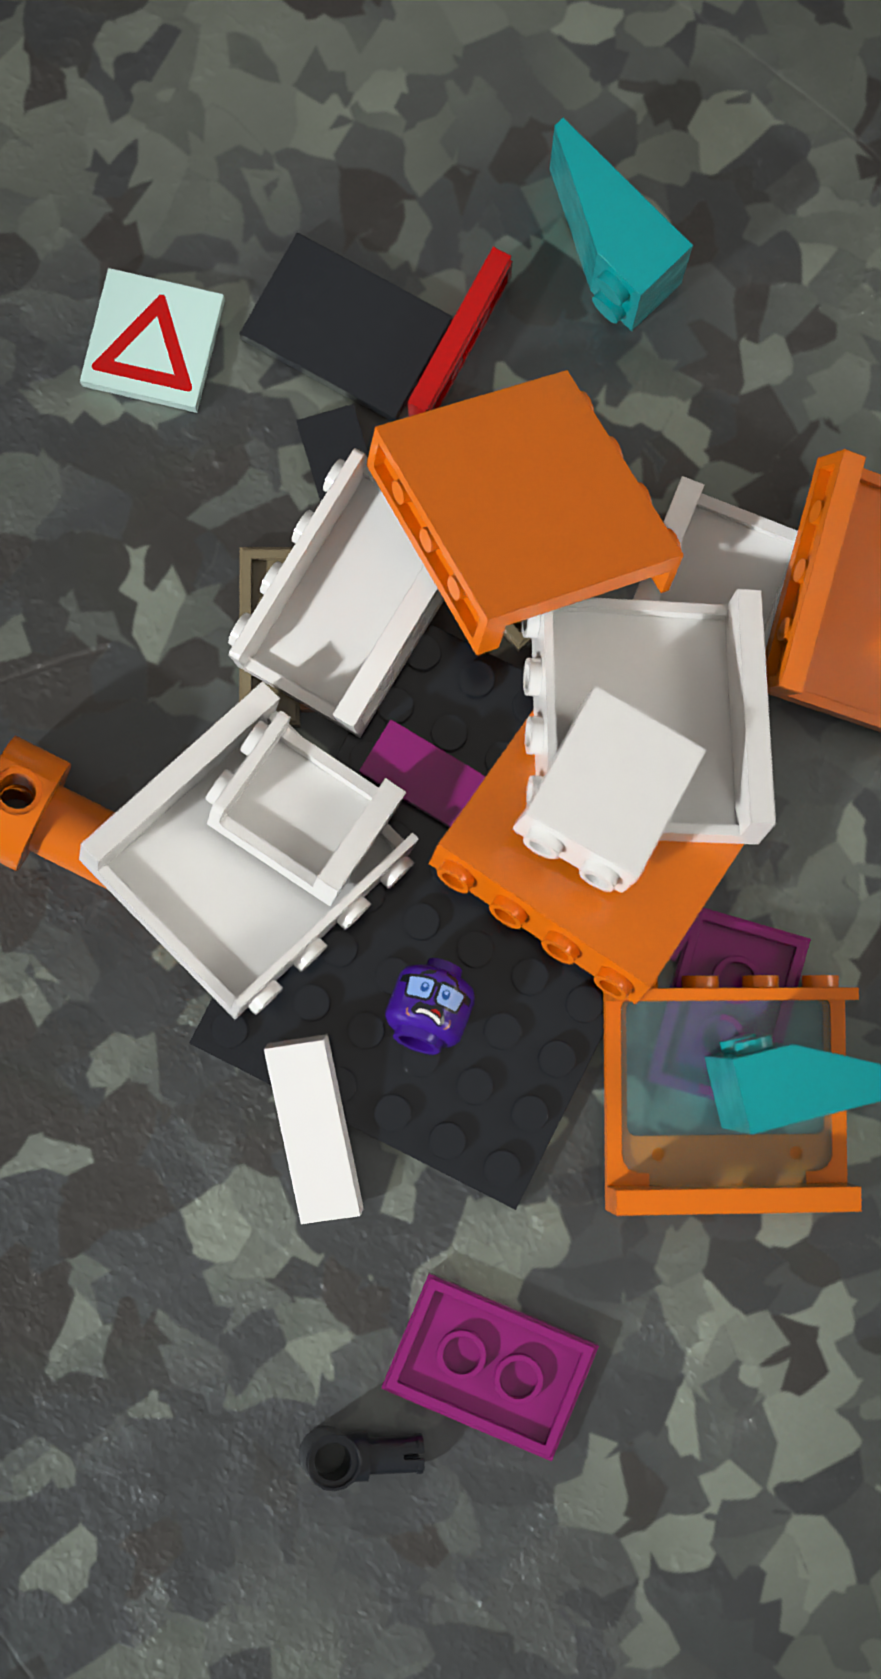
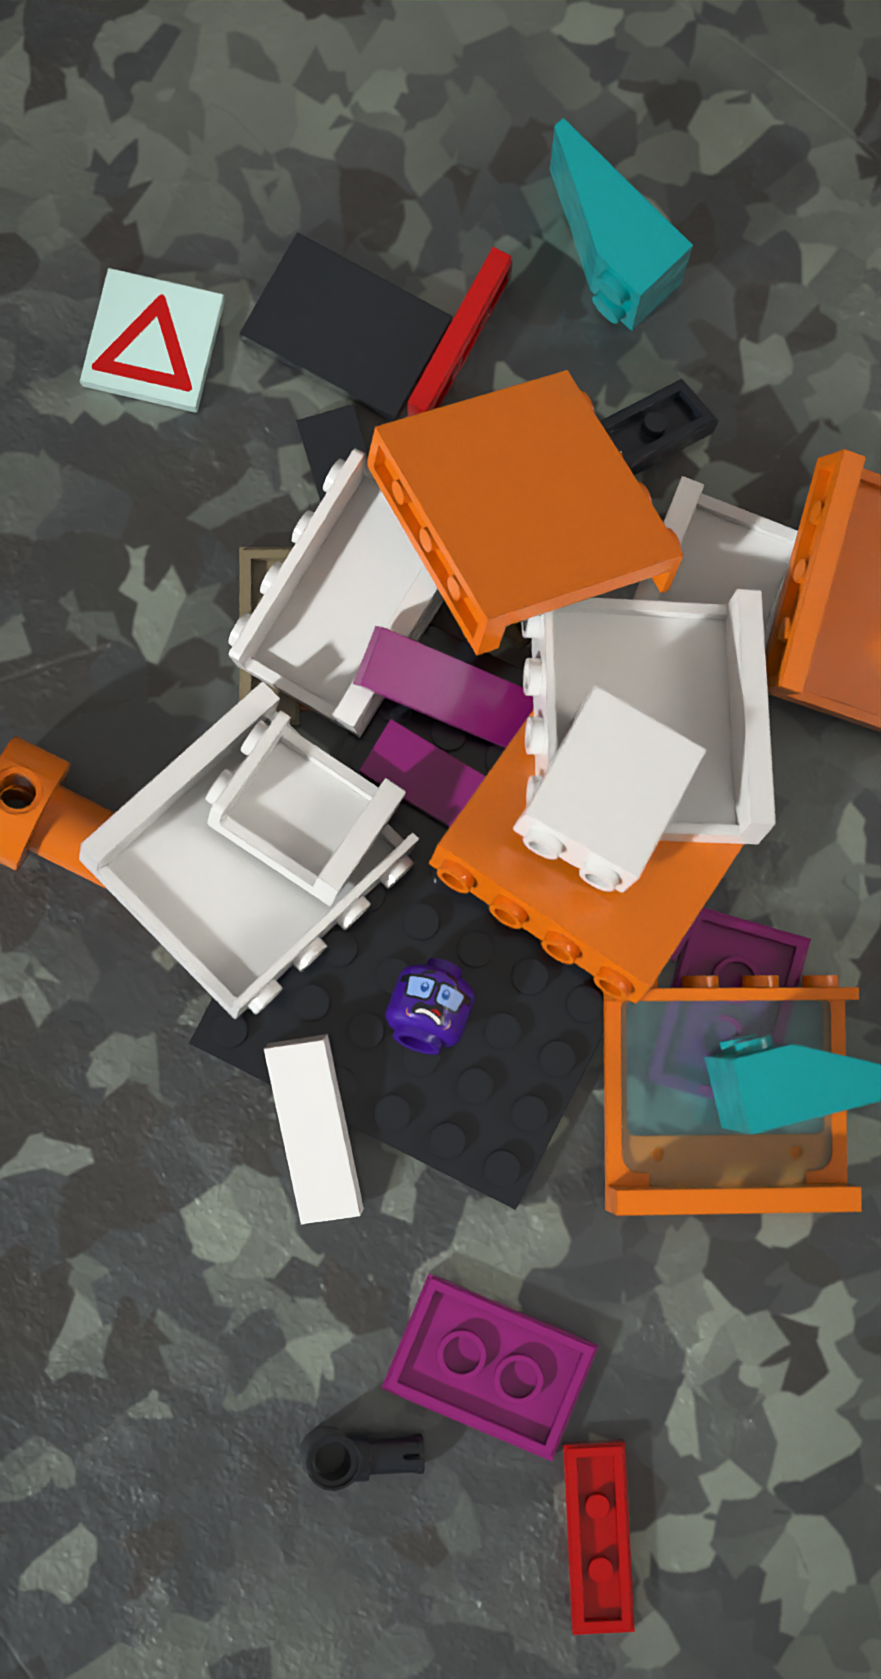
none -> magenta tile [353,626,534,748]
none -> red tile [563,1439,635,1635]
none -> black tile [600,379,719,475]

